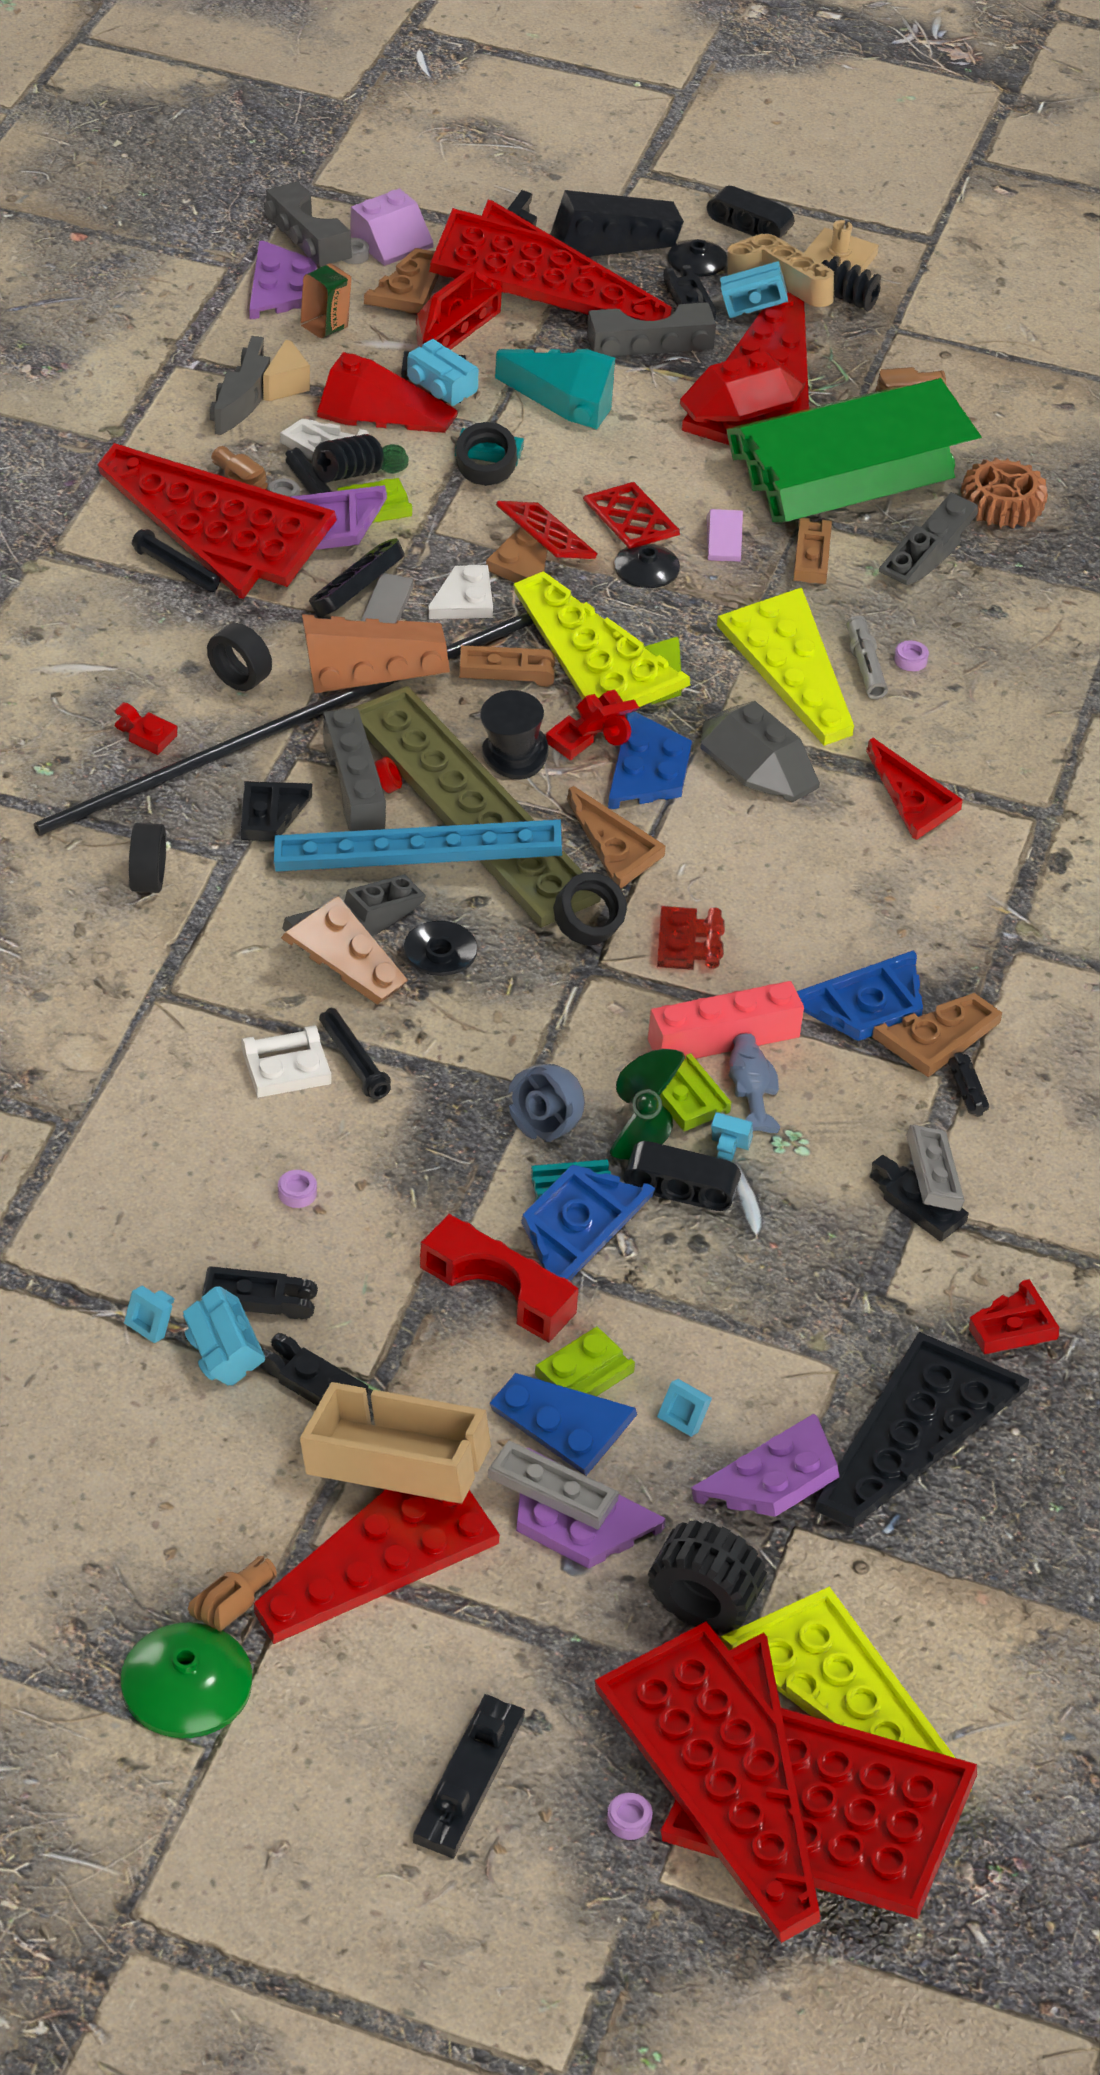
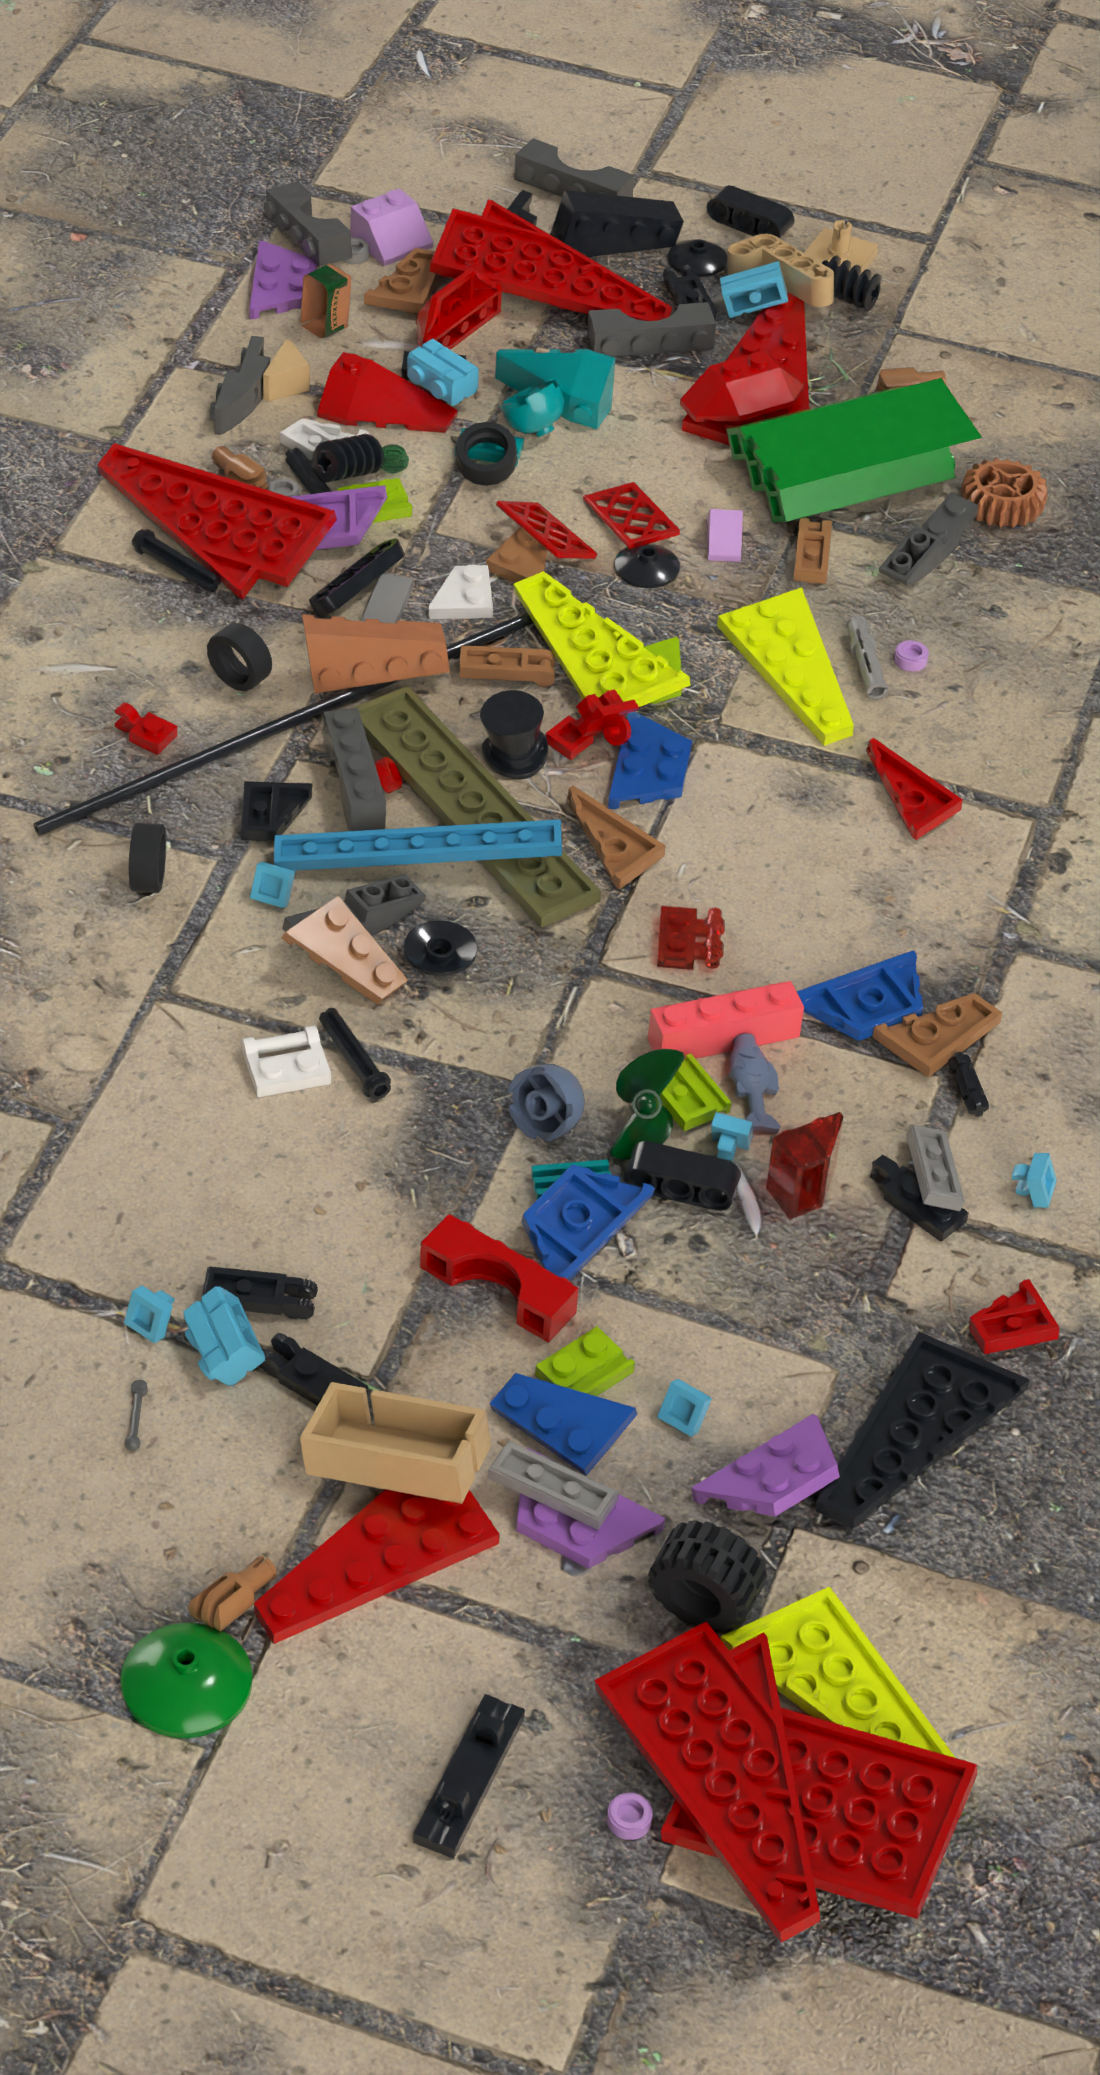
lavender tile [278,1170,317,1208] -> none
black tyre [553,872,627,945] -> none
dark grey wedge [700,701,820,802] -> none
none -> dark grey hinge [124,1380,148,1451]
none -> medium azure tile [250,862,295,908]
none -> teal cylinder [499,379,564,437]
none -> dark grey arch [514,138,634,197]
none -> clear red slope [766,1112,844,1220]
none -> medium azure tile [1011,1153,1057,1208]

